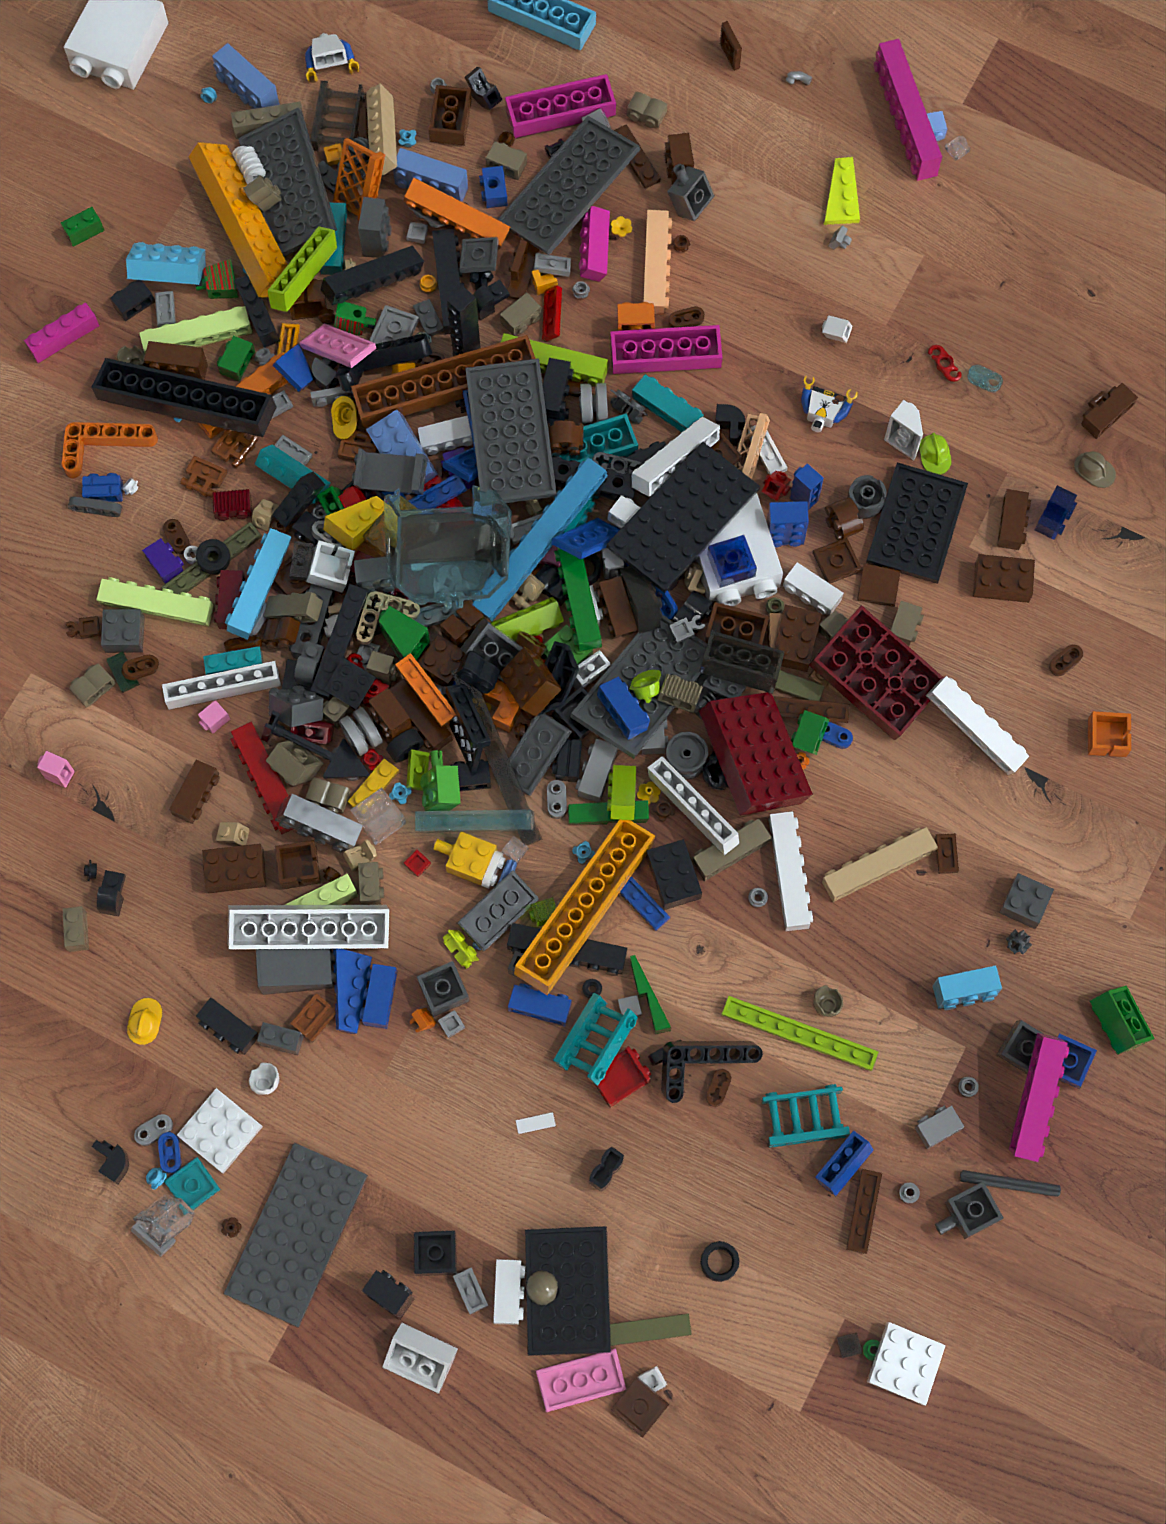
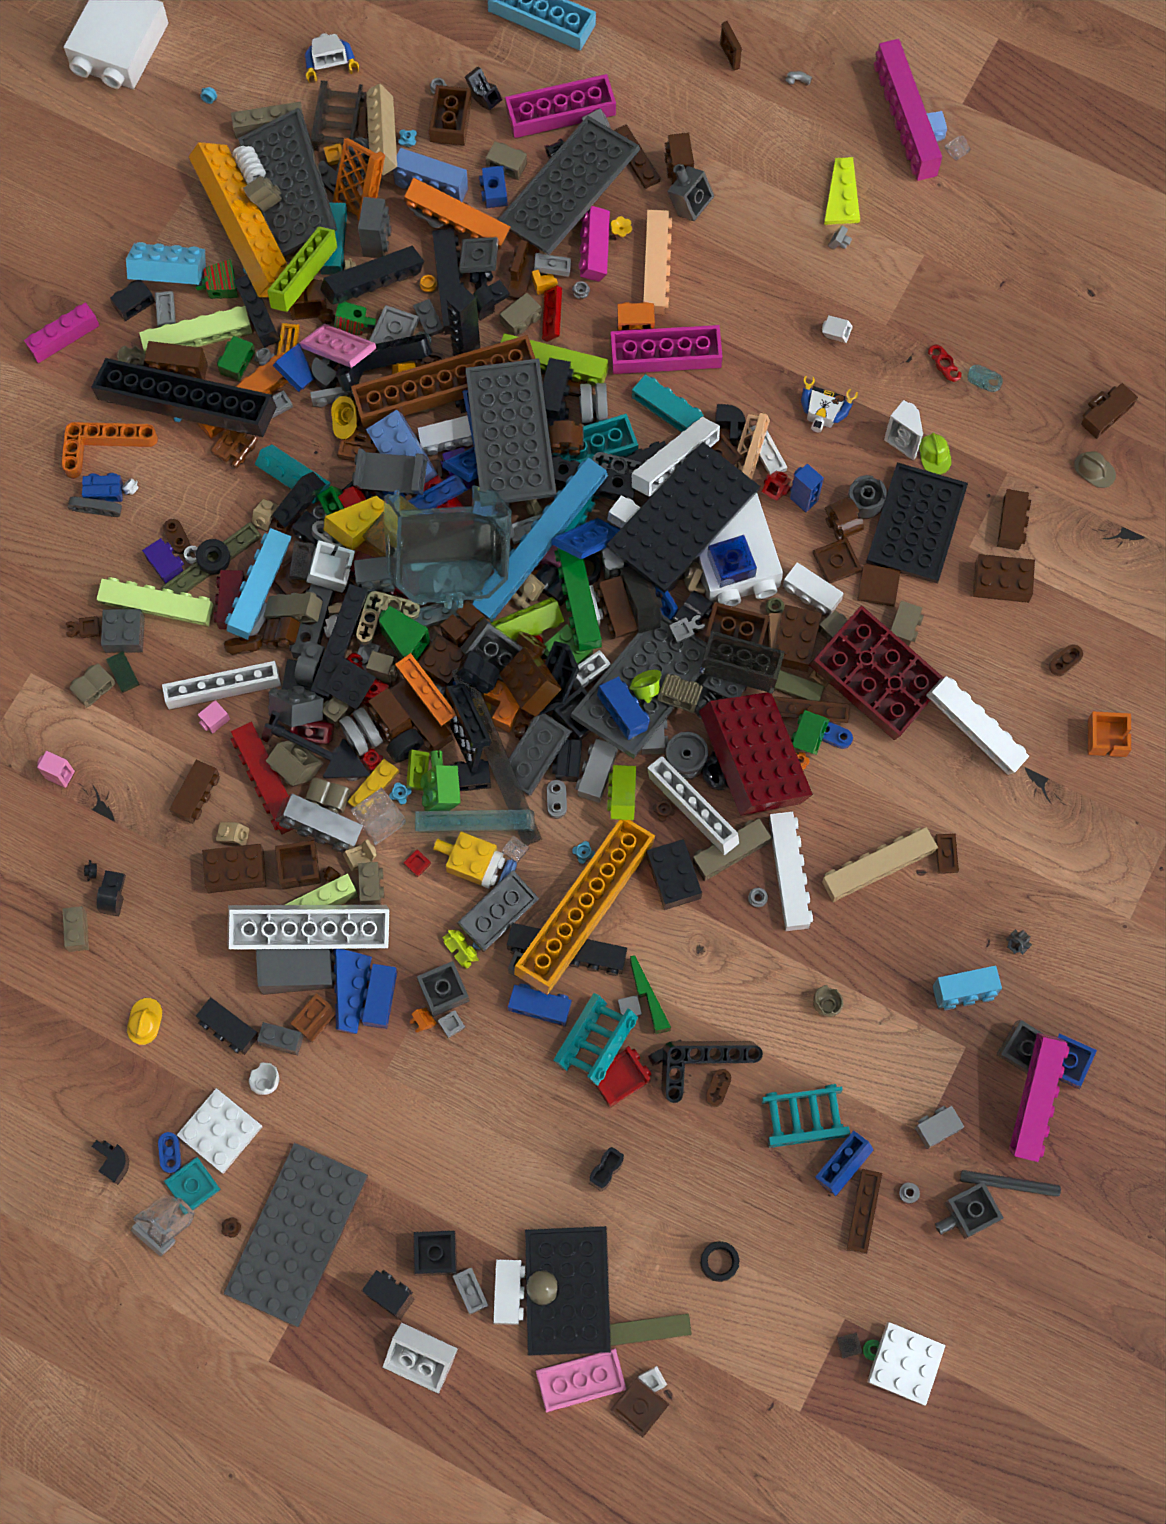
green brick [60,207,105,247] -> none
reddish brown plate [121,654,159,680] -> none
light grey plate [134,1114,173,1146] -> none
medium azure plate [146,1167,167,1190] -> none
dark orange plate [180,456,228,498] -> none
teal brick [203,646,264,675] -> none
medium blue brick [212,43,280,109] -> none
dark red brick [212,489,252,521] -> none
light grey plate [274,435,313,466] -> none
light grey plate [407,222,428,244] -> none
reddish brown plate [498,131,515,147] -> none
white sticker [516,1112,556,1134] -> none
clear neon green brick [528,897,557,927] -> none
green slope [568,800,649,825] -> none
black plate [583,979,602,998] -> none
dark grey hinge [610,389,648,424] -> none
blue tile [620,876,670,931] -> none
dark tan brick [627,92,667,128] -> none
yellow plant [637,782,661,805] -> none
reddish brown plate [669,306,705,328] -> none
reddish brown plate [673,235,690,252] -> none
lime plate [722,996,879,1071] -> none
blue brick [766,501,809,547] -> none
light grey plate [958,1077,979,1097] -> none
dark grey brick [999,873,1054,929] -> none
clear blue brick [1035,485,1077,540] -> none
green slope [1090,986,1155,1055] -> none

